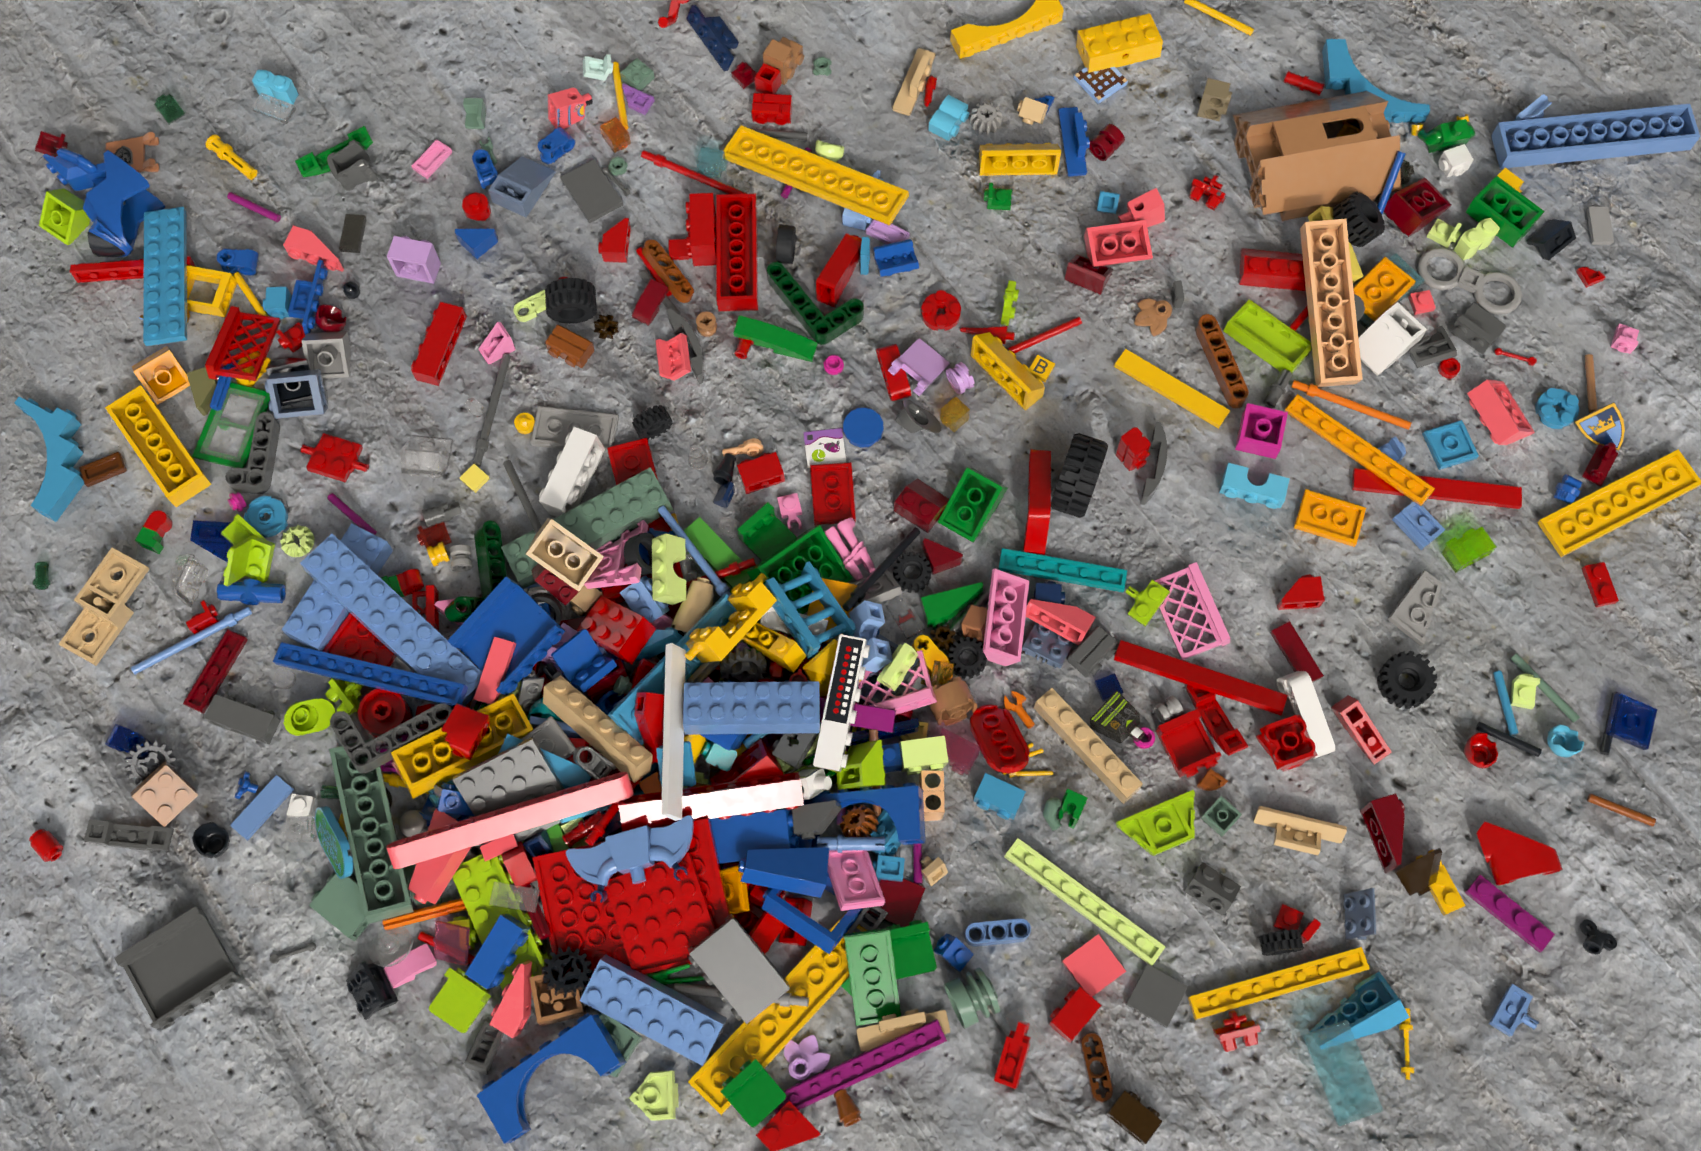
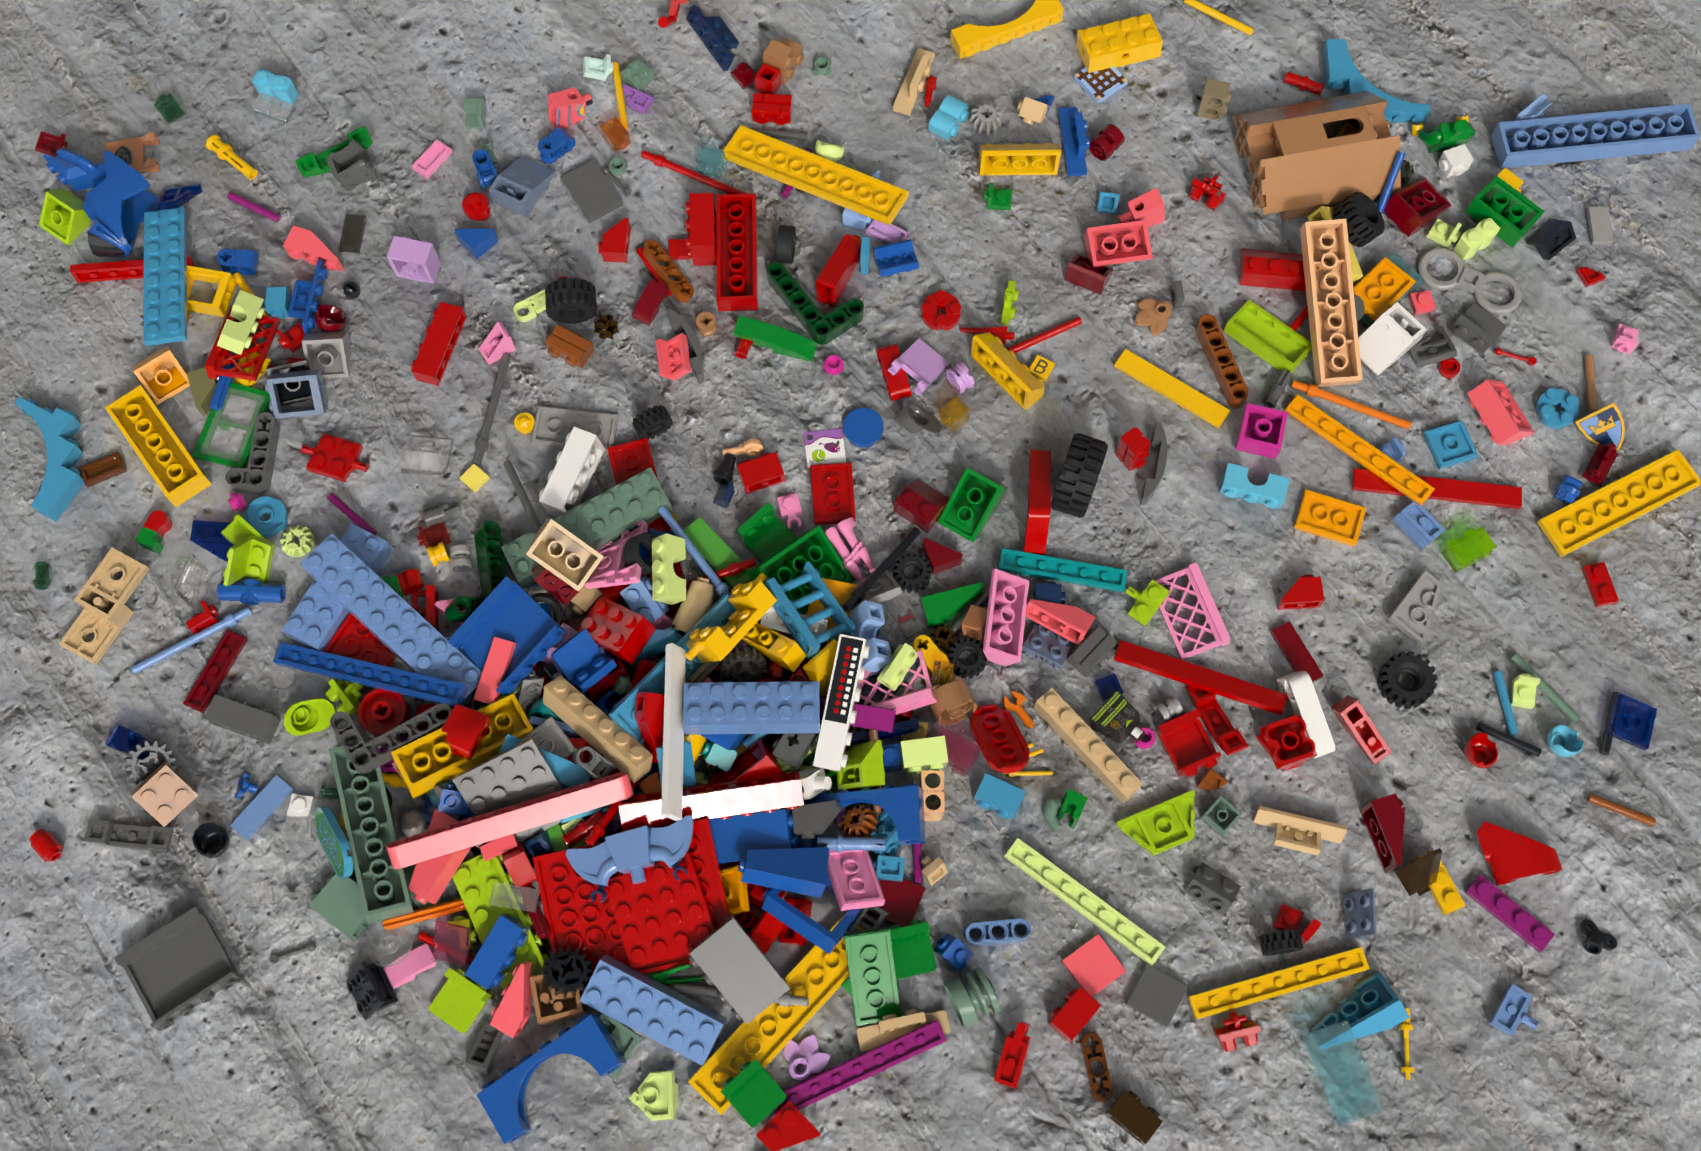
dark orange cone [833,1089,861,1127] -> none
none -> clear blue wing [157,184,202,211]
none -> yellowish green arch [217,290,265,355]

